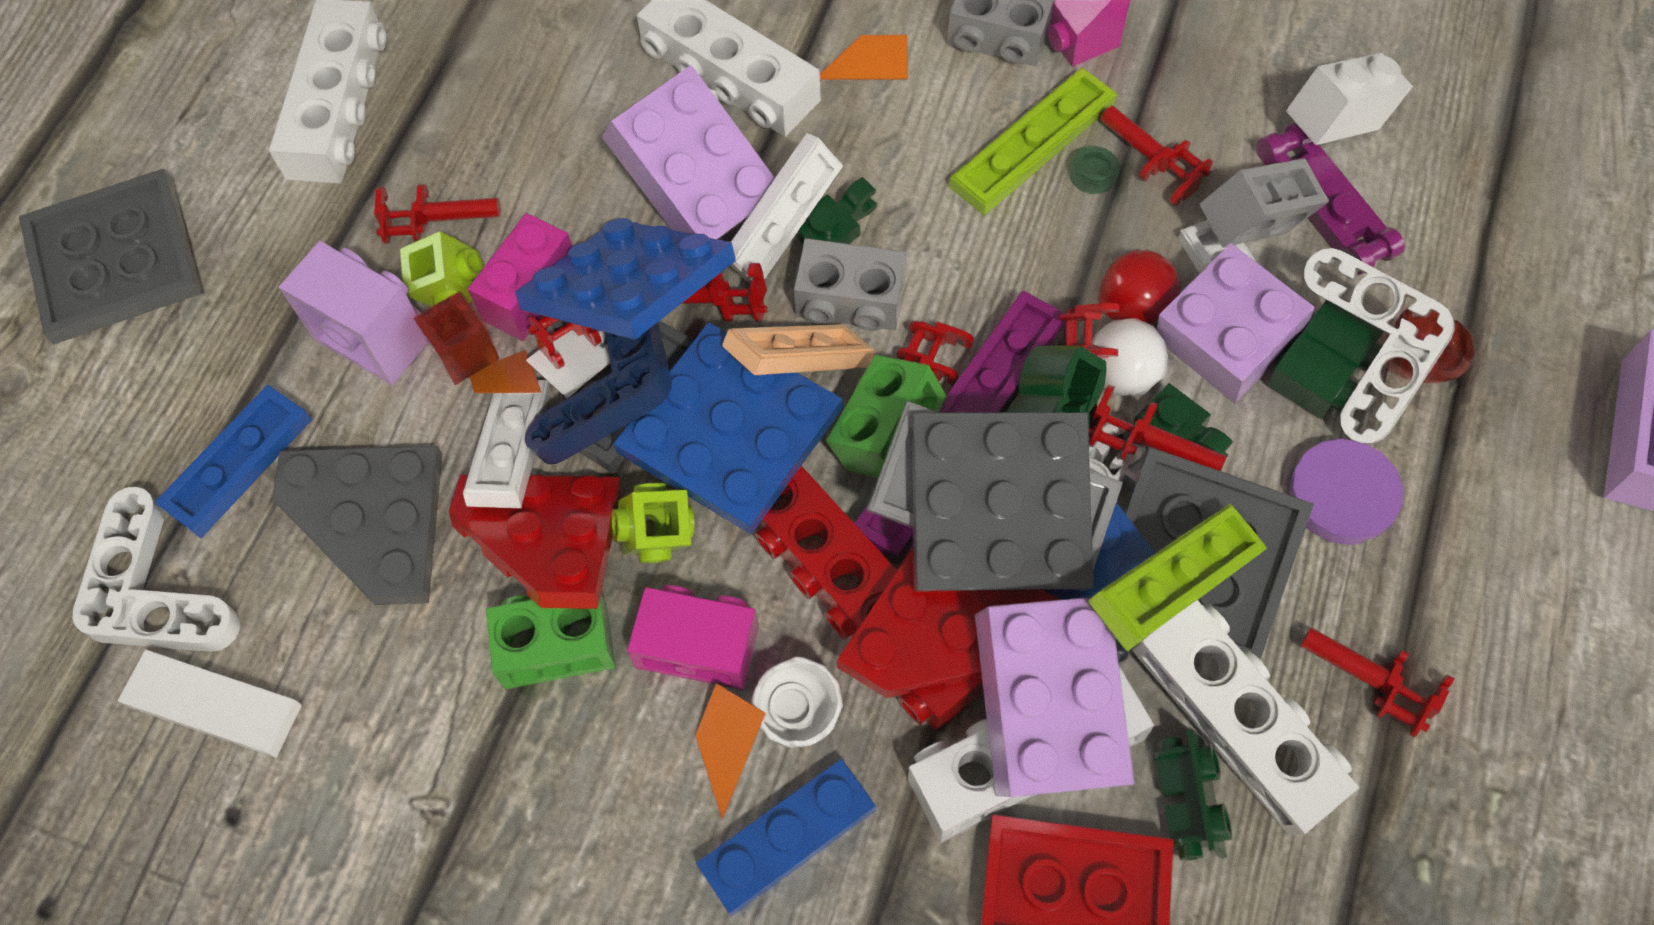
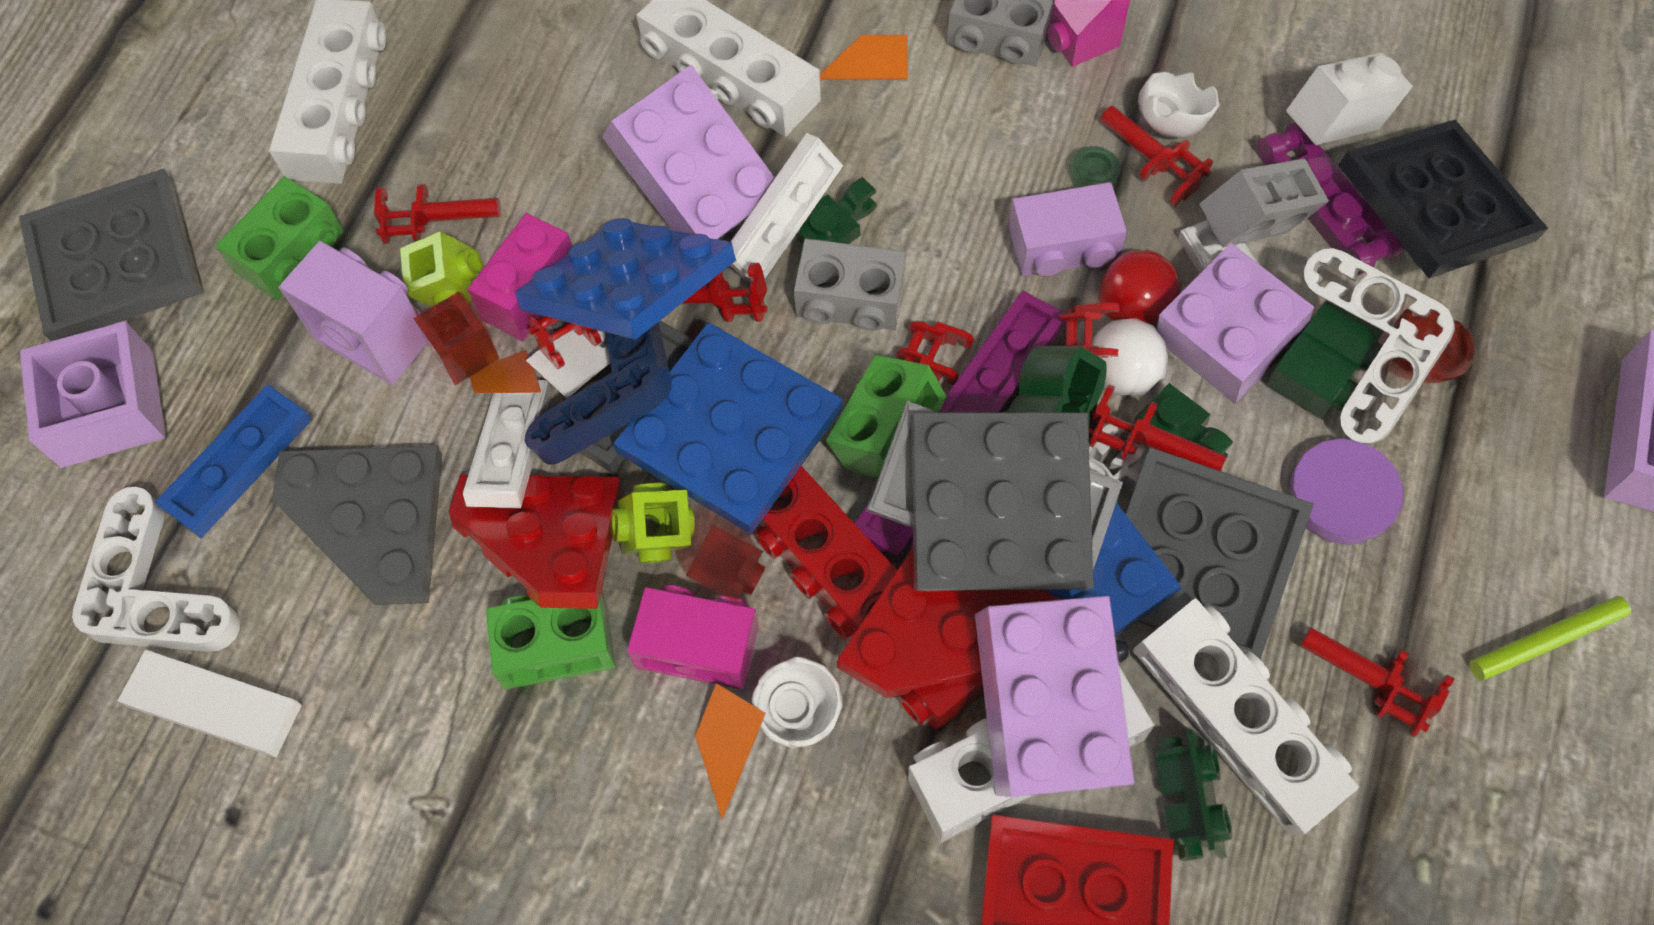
blue plate [696,759,876,917] -> none
light nougat tile [722,324,876,375] -> none
lime tile [949,67,1118,216] -> none
lime tile [1088,504,1267,651] -> none
none -> lavender brick [20,321,166,468]
none -> bright green brick [215,176,344,301]
none -> clear red brick [686,525,766,602]
none -> lavender brick [1008,182,1127,277]
none -> white hair [1138,72,1220,139]
none -> black plate [1338,119,1548,279]
none -> lime bar [1469,596,1631,681]

